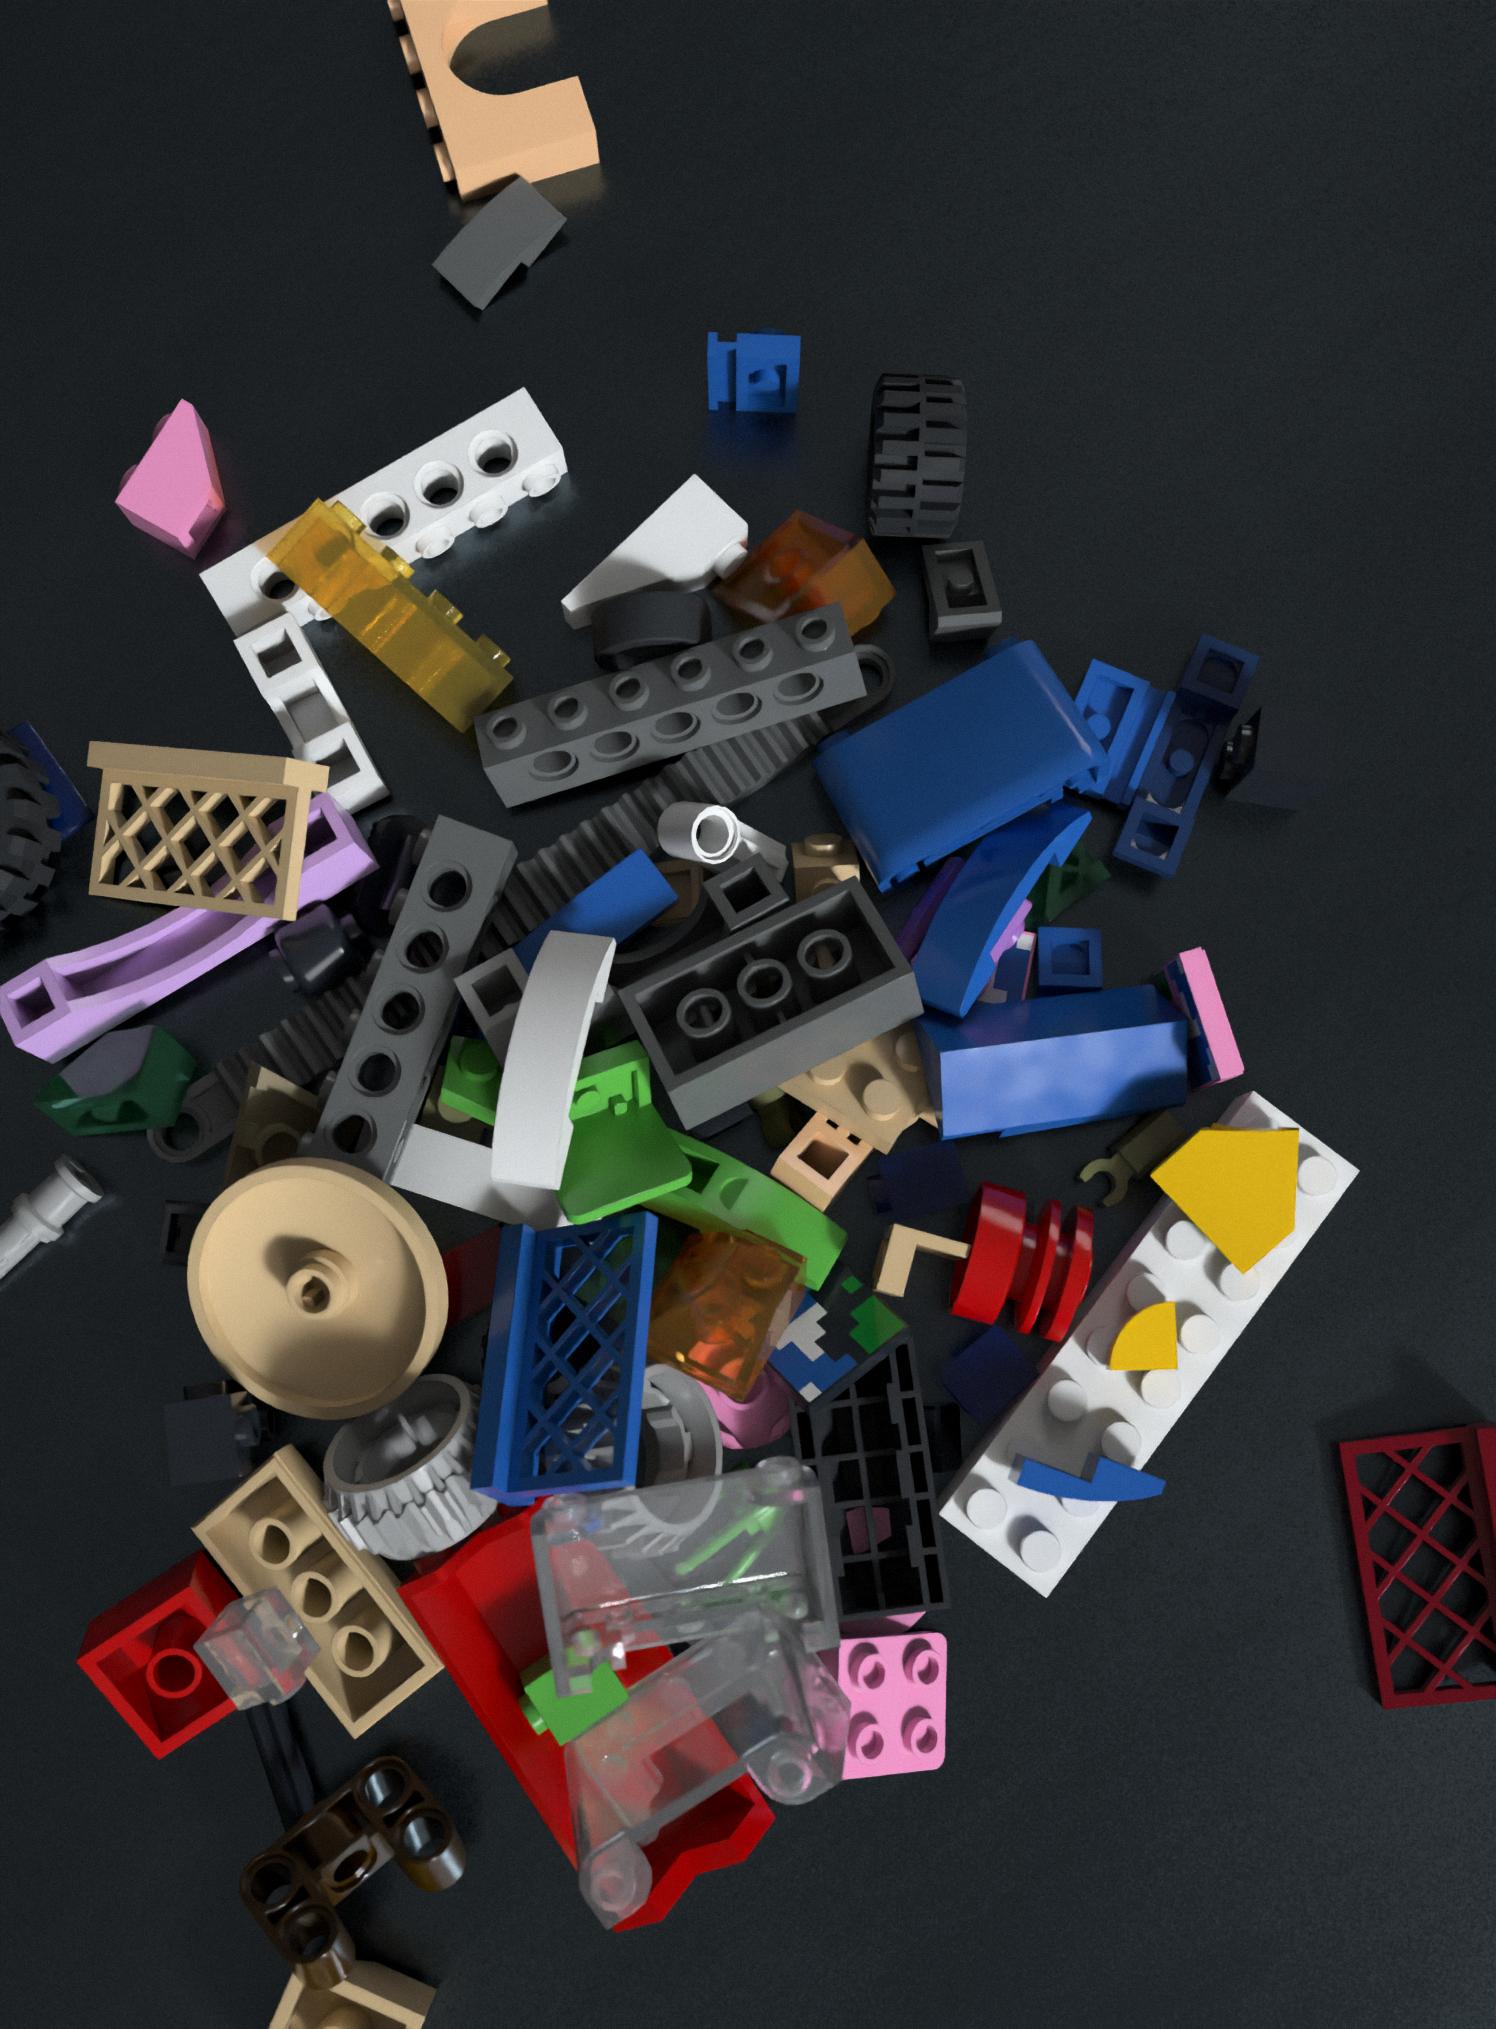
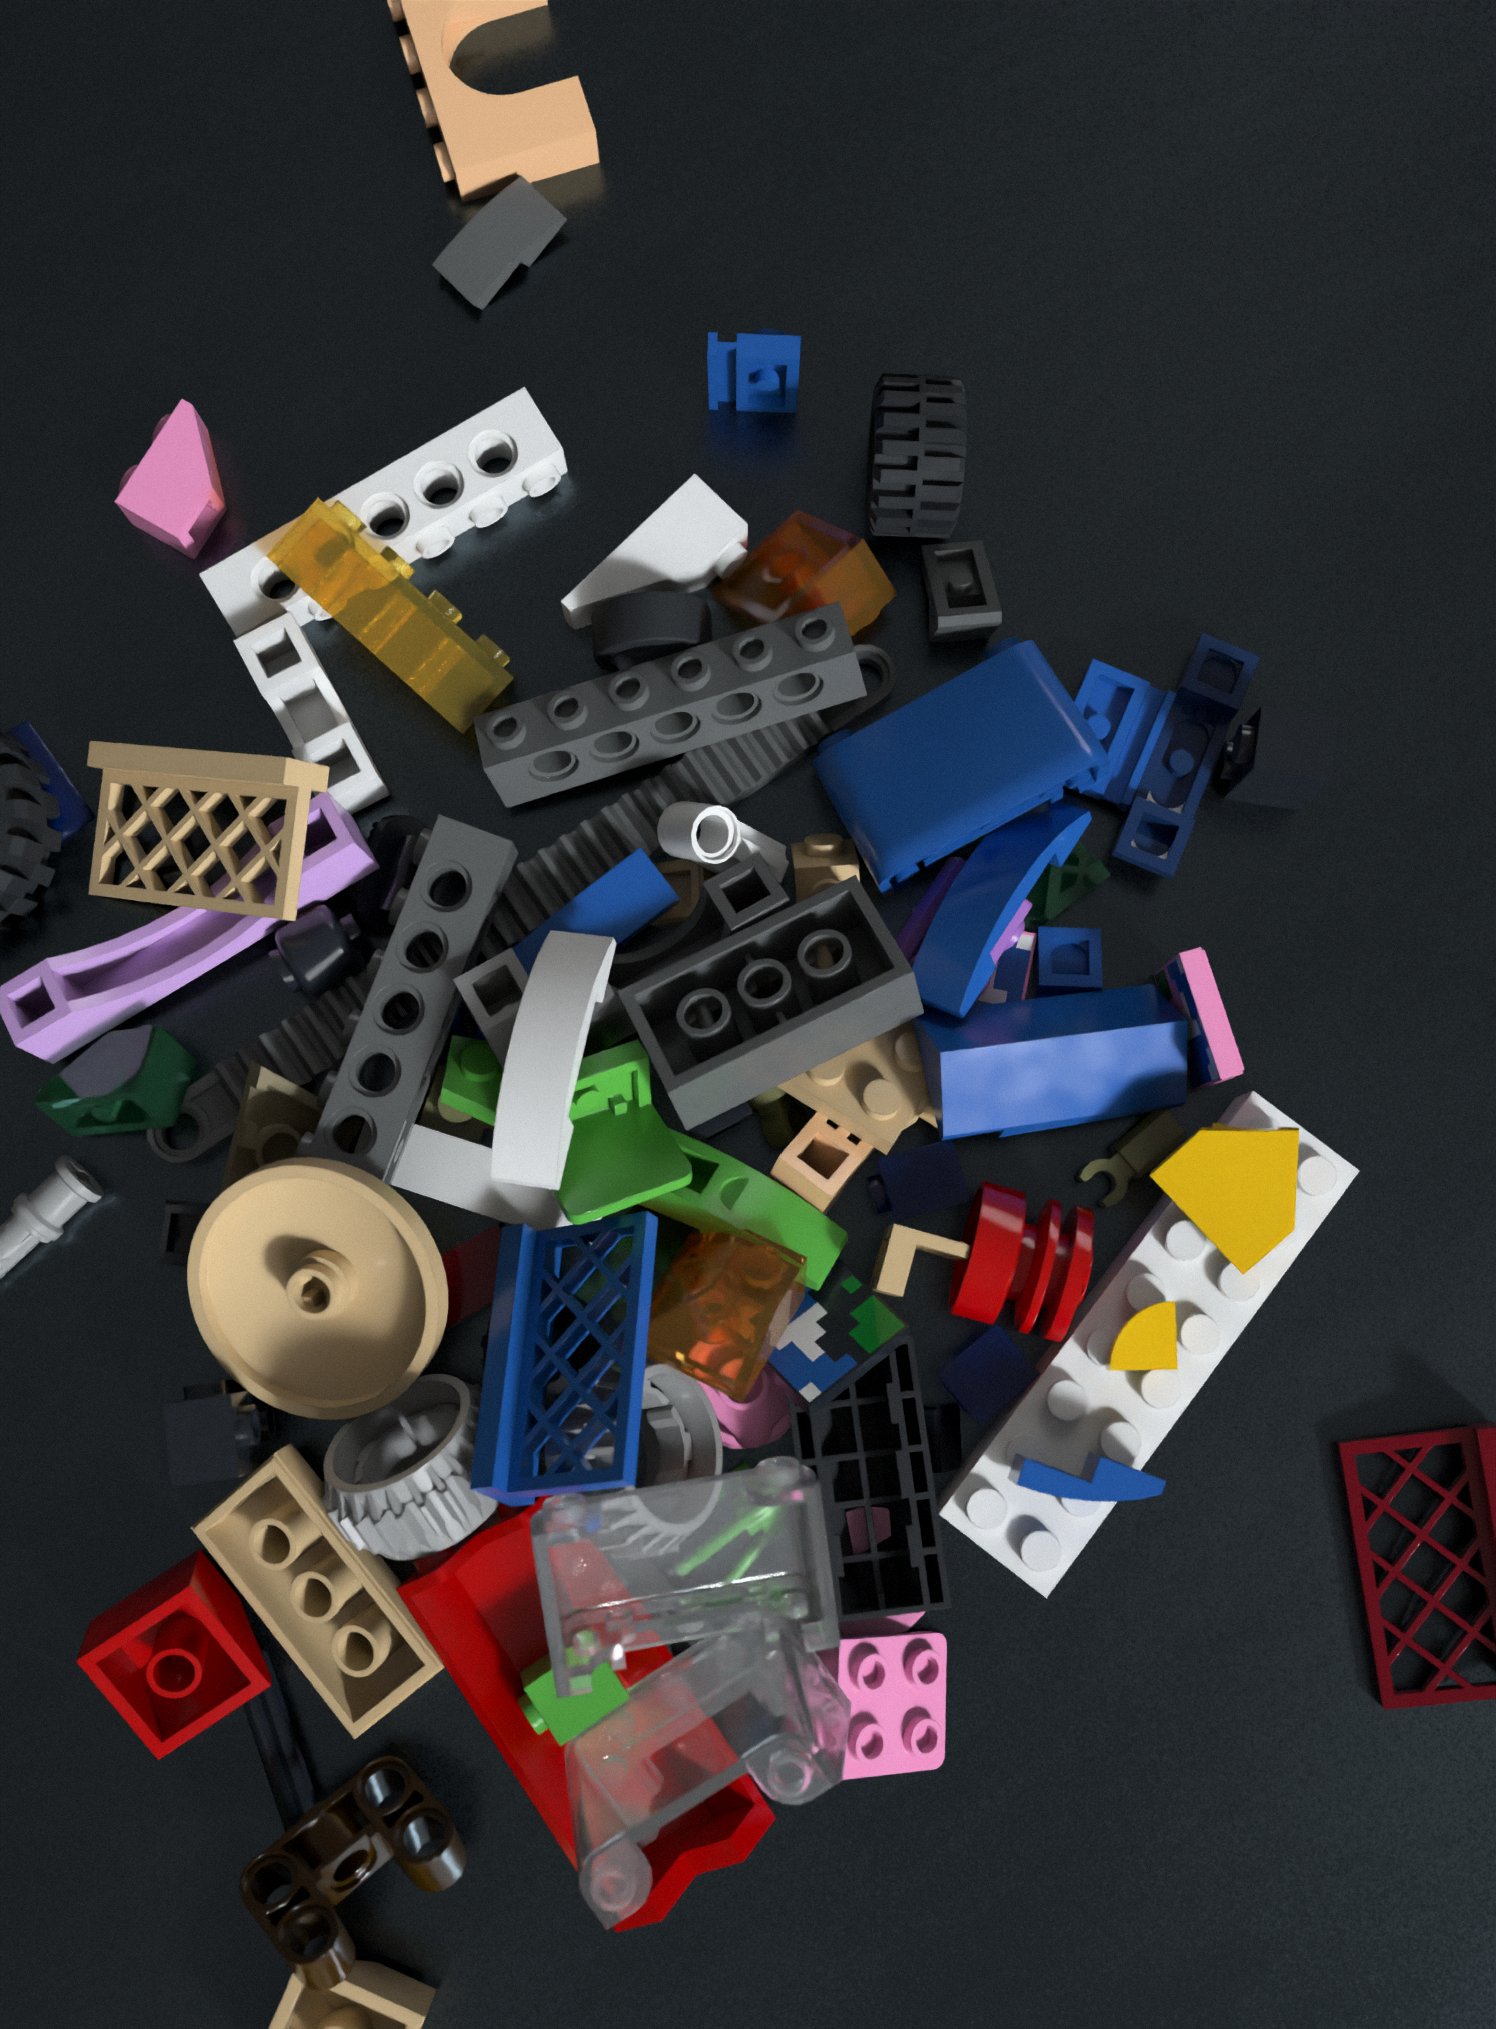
clear brick [193,1585,321,1711] -> none

